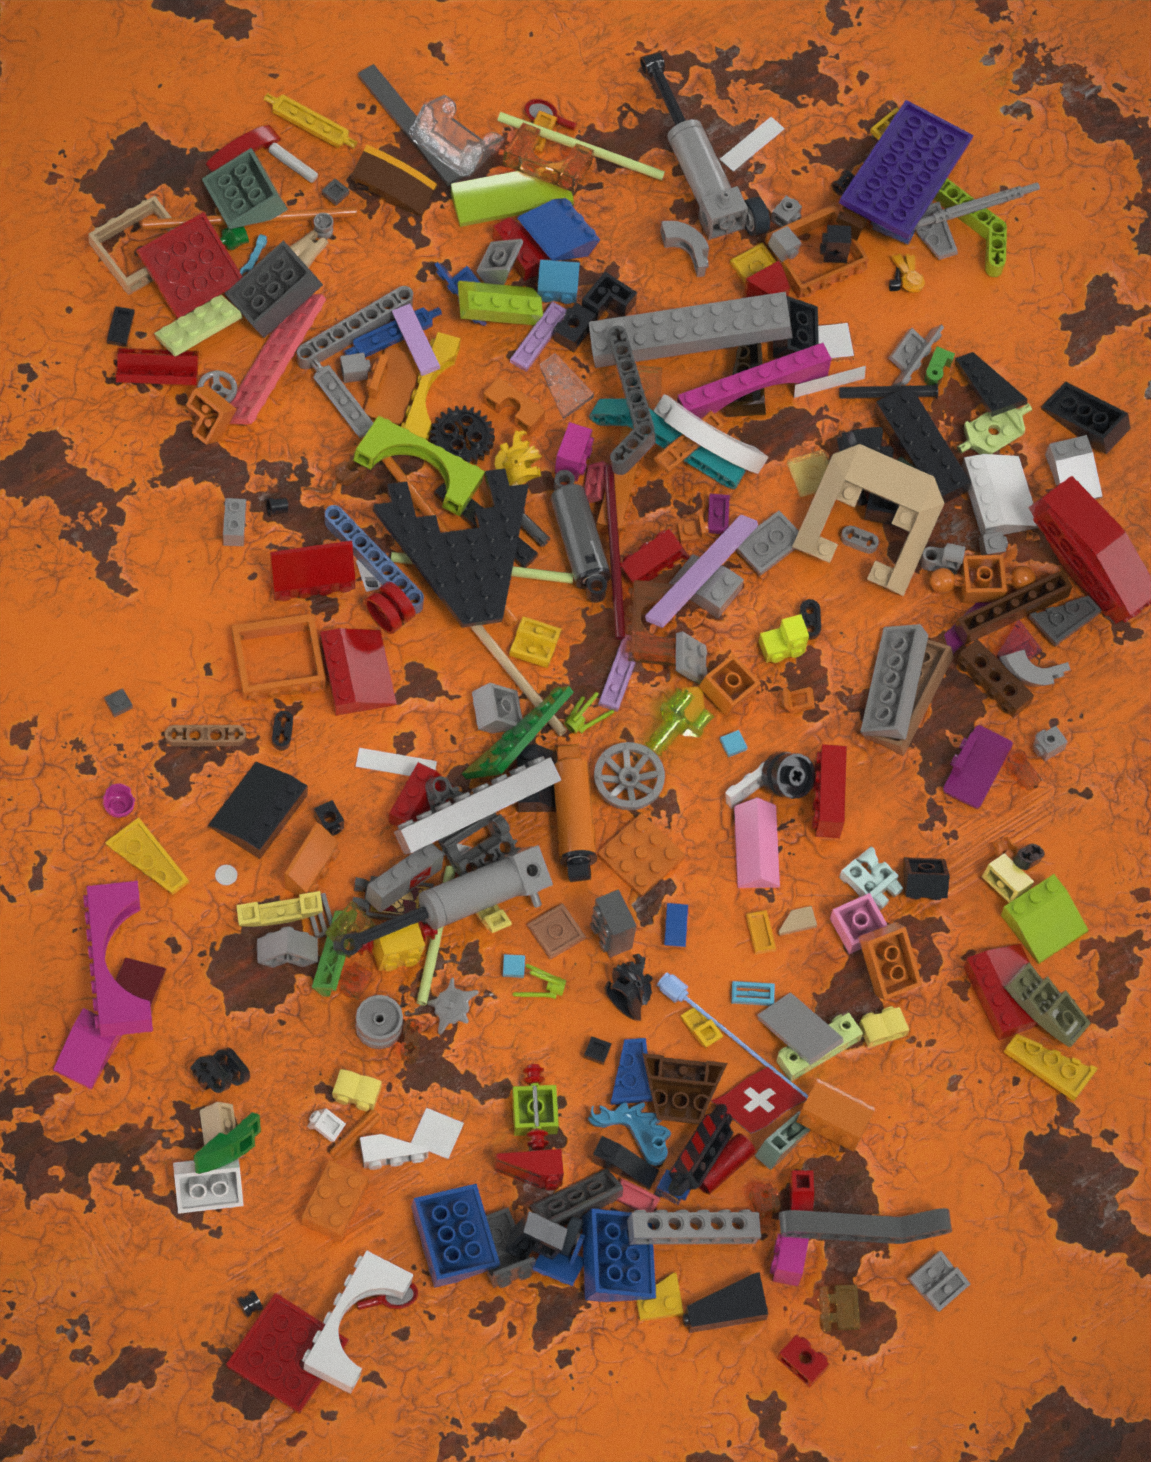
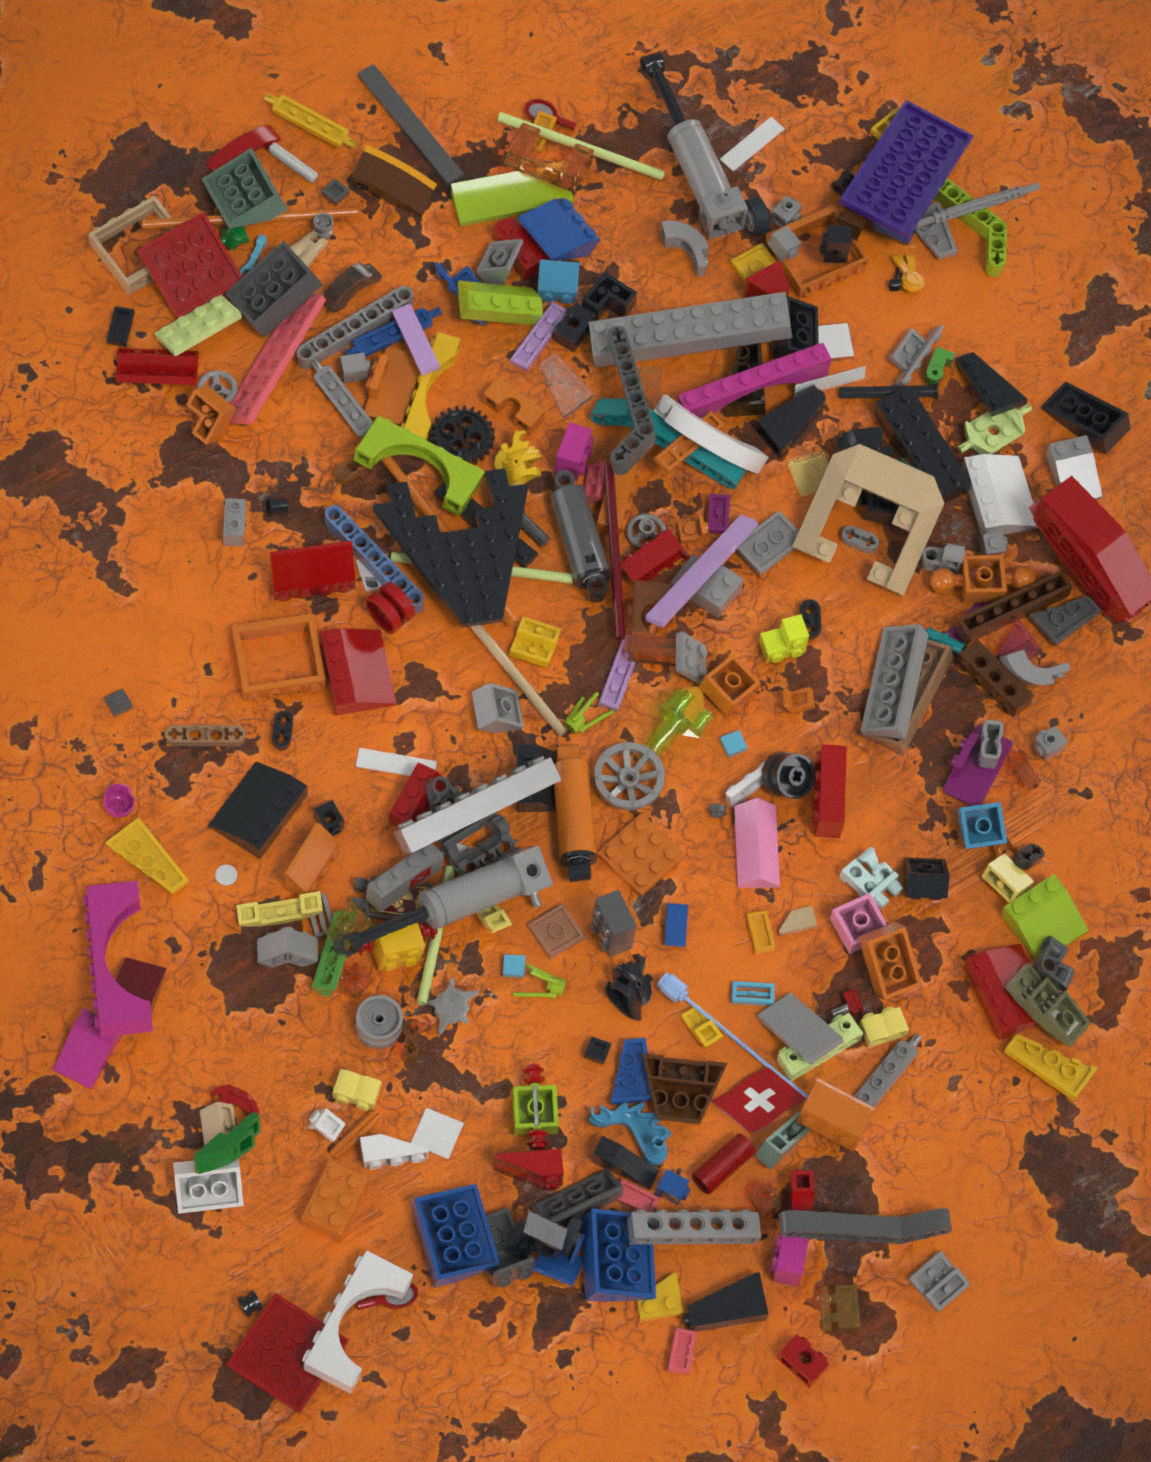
black piece [190,1047,250,1093] -> none
clear windscreen [410,94,505,177] -> none
green wing [461,686,574,780] -> none
black hinge [668,1103,733,1196] -> none
none -> red piece [210,1085,260,1115]
none -> clear smoke arch [323,262,382,313]
none -> light grey piece [626,513,666,549]
none -> coral plate [667,1327,697,1376]
none -> dark grey plate [707,803,727,819]
none -> black slope [756,385,826,459]
none -> red piece [831,989,863,1017]
none -> light grey plate [854,1033,922,1108]
none -> teal pin [926,627,966,655]
none -> dark azure slope [957,802,1007,849]
none -> light grey brick [978,720,1003,769]
none -> dark grey piece [1033,935,1075,991]

